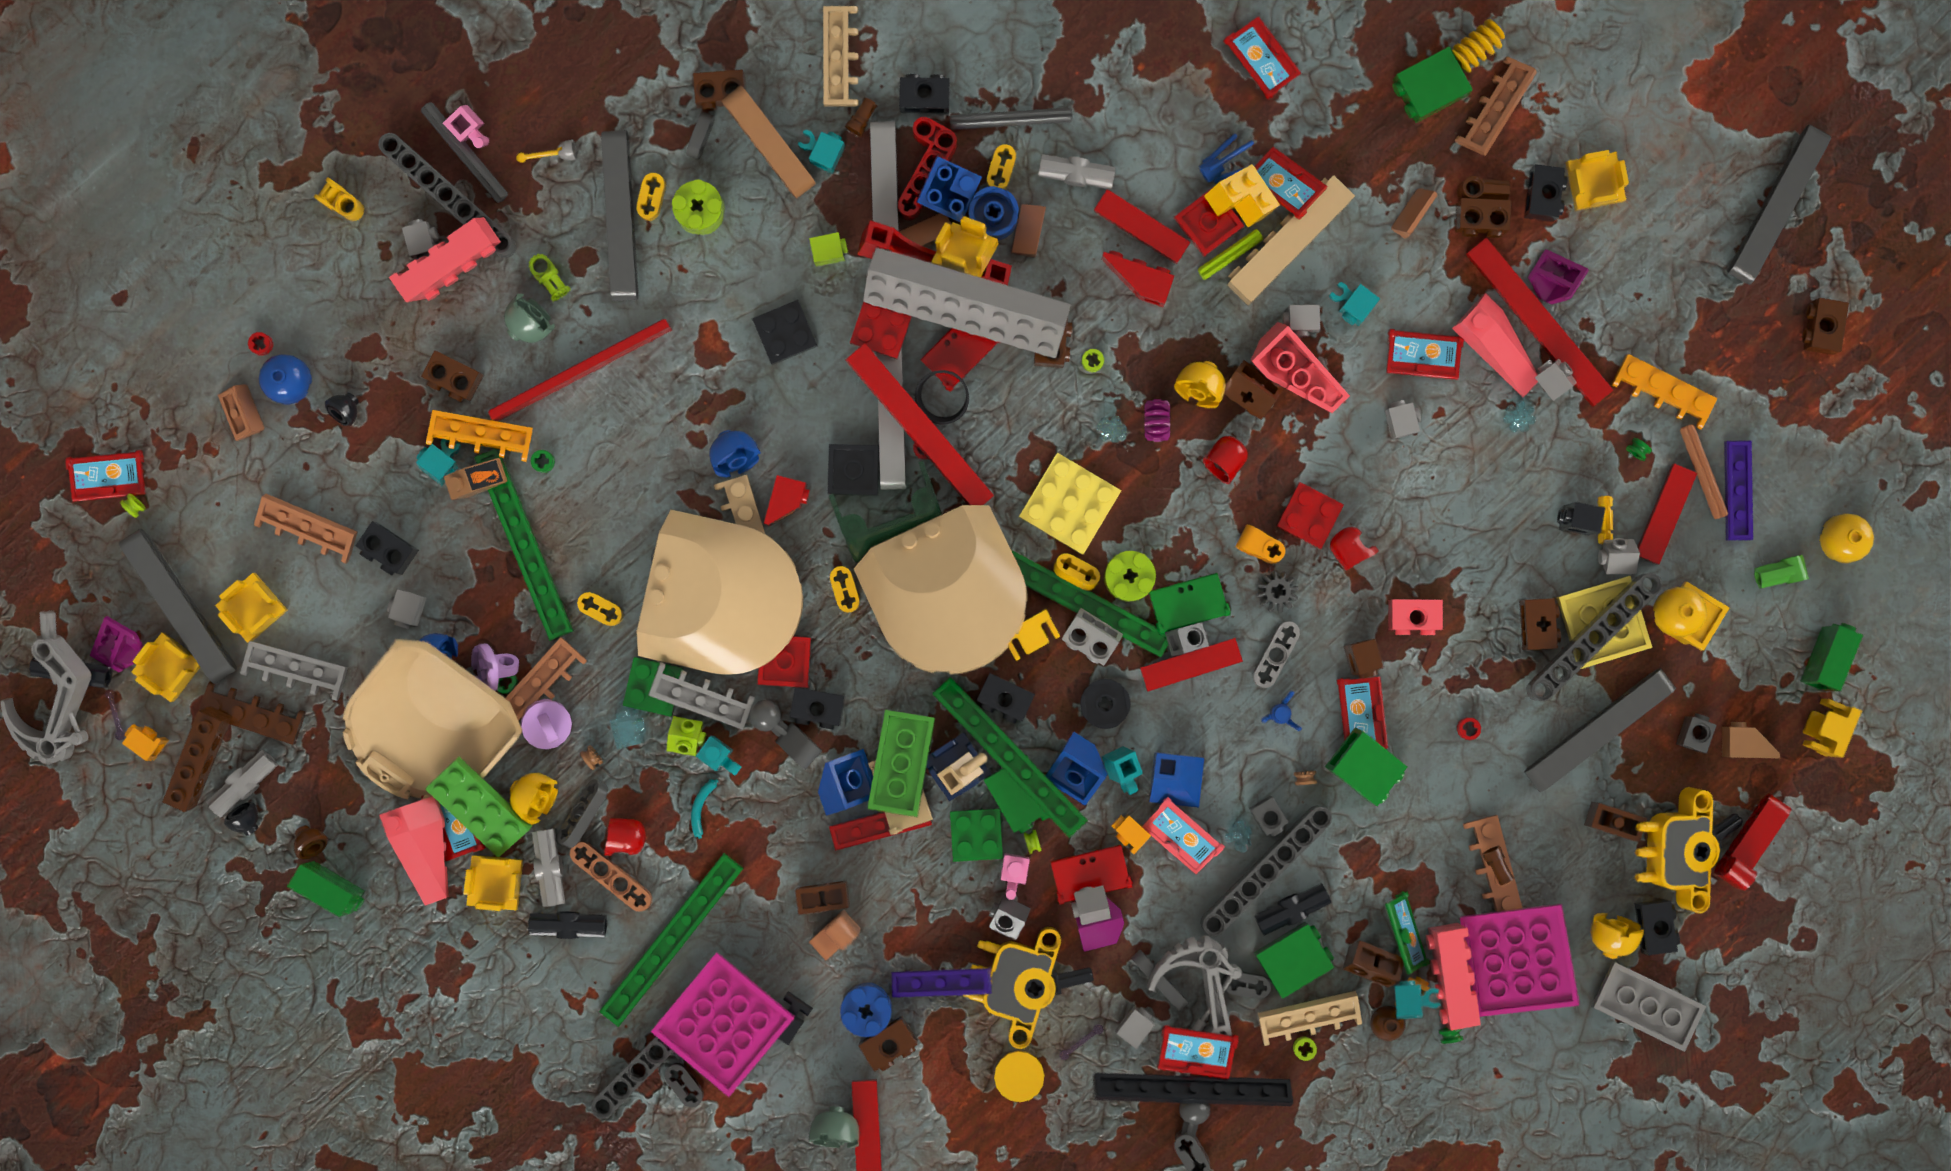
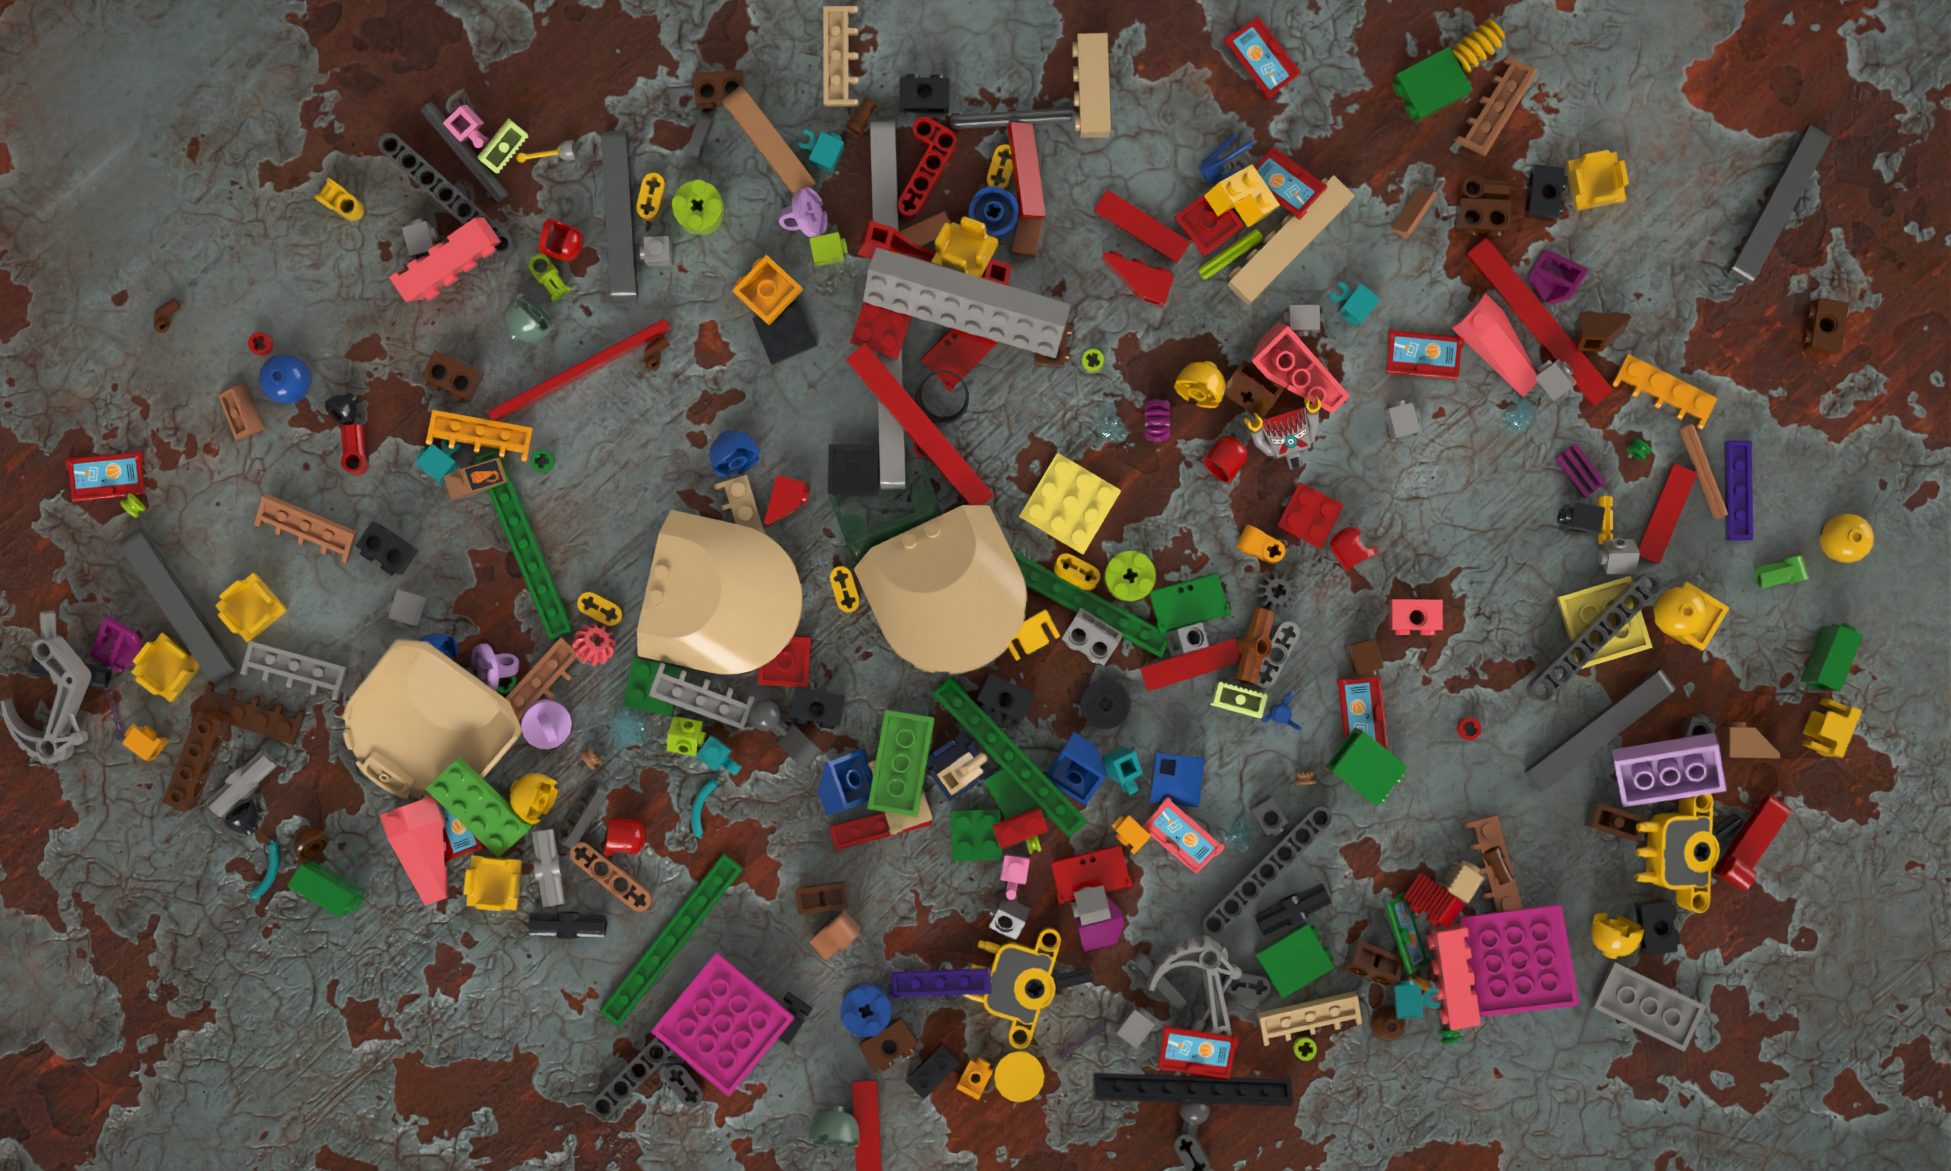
blue slope [916,156,982,222] -> none
light grey piece [1038,154,1116,189] -> none
reddish brown brick [1519,598,1561,650] -> none
none -> reddish brown arm [153,298,182,333]
none -> teal piece [249,840,280,899]
none -> red piece [340,424,369,476]
none -> yellowish green brick [477,118,528,173]
none -> red helmet [539,218,584,262]
none -> coral gear [572,622,616,666]
none -> light grey brick [640,236,673,267]
none -> reddish brown arm [644,335,670,371]
none -> light orange plate [732,255,803,325]
none -> lavender tile [779,188,827,237]
none -> black brick [906,1042,960,1100]
none -> light orange brick [956,1057,993,1100]
none -> red brick [992,807,1048,849]
none -> tile [1007,122,1046,219]
none -> tan brick [1072,33,1111,138]
none -> yellowish green brick [1210,681,1268,718]
none -> dark orange piece [1236,607,1275,686]
none -> torso [1244,395,1321,470]
none -> red brick [1403,873,1465,929]
none -> tan brick [1439,860,1484,903]
none -> magenta tile [1554,443,1606,498]
none -> reddish brown slope [1575,311,1631,352]
none -> lavender brick [1612,733,1726,807]

